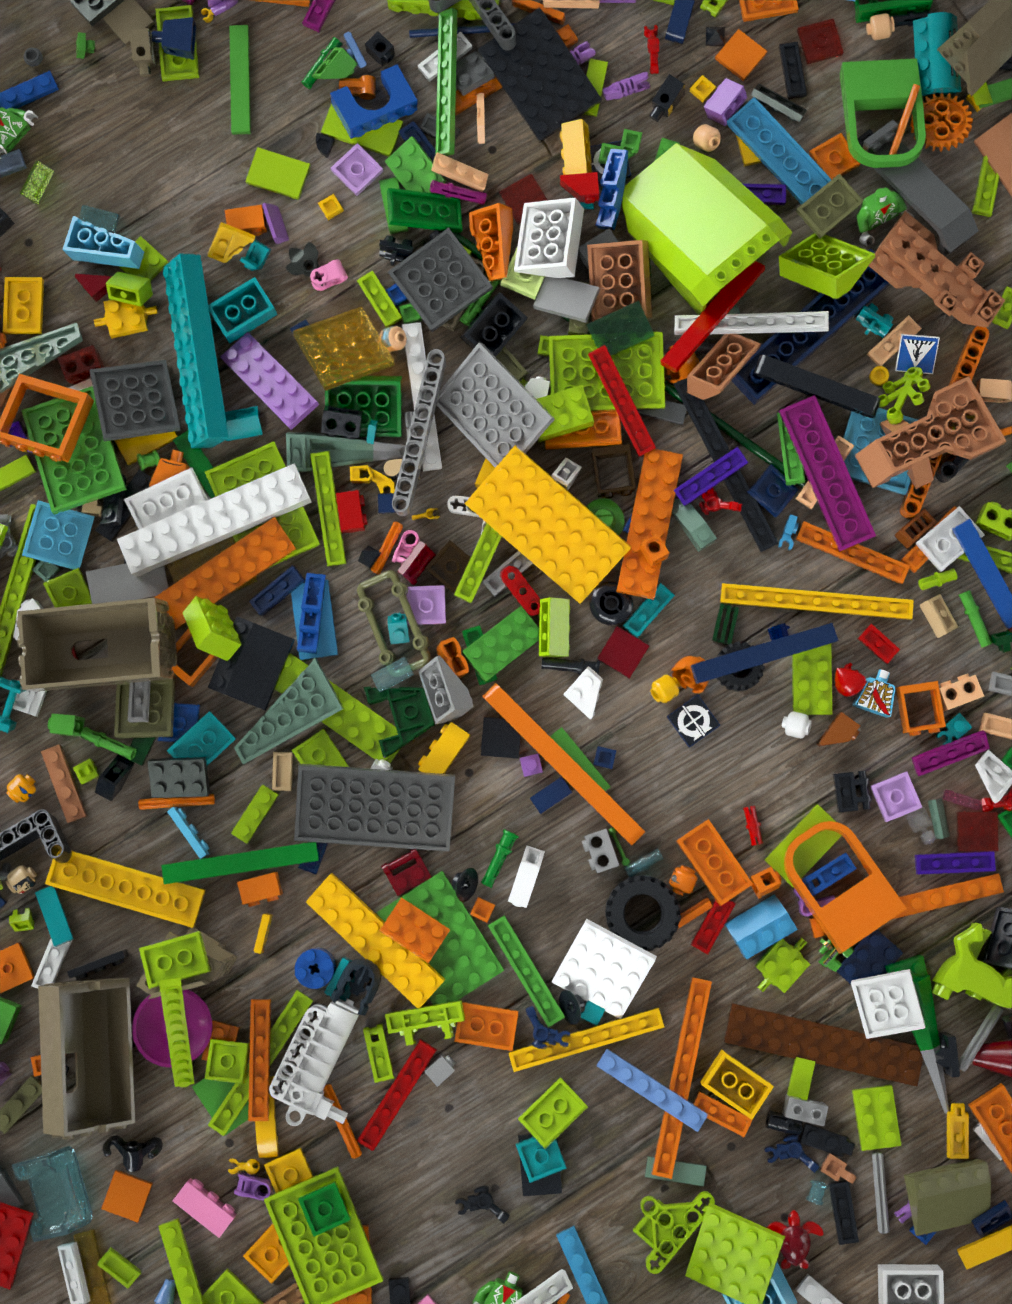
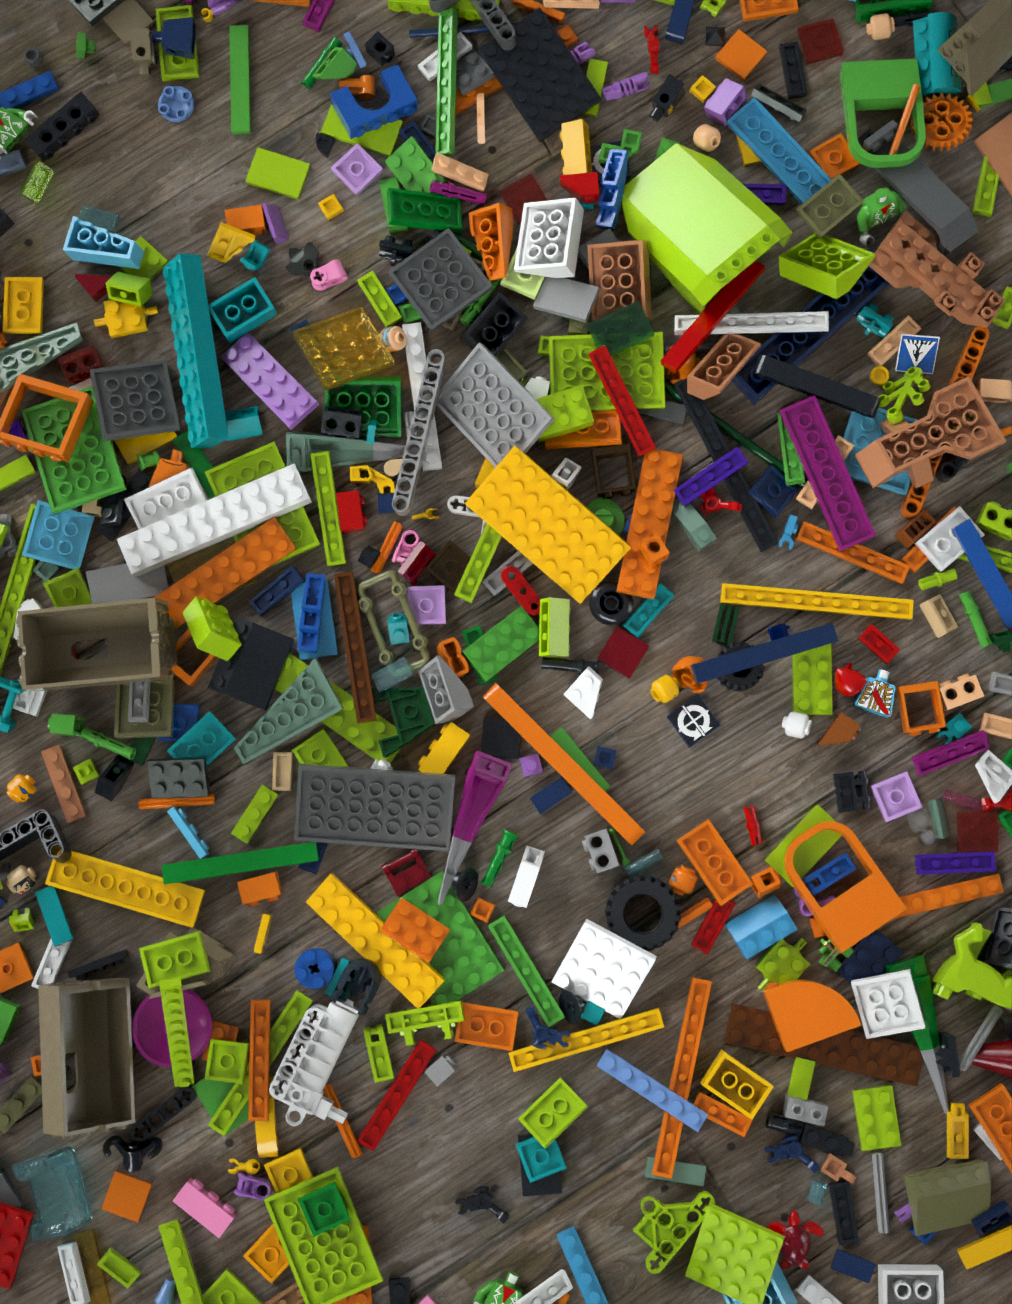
none -> black brick [24,92,99,162]
none -> black beam [131,1085,197,1142]
none -> medium blue dish [158,86,194,122]
none -> reddish brown plate [334,571,377,724]
none -> magenta plate [438,751,512,905]
none -> orange brick [762,980,861,1052]
none -> dark blue tile [831,1248,876,1283]

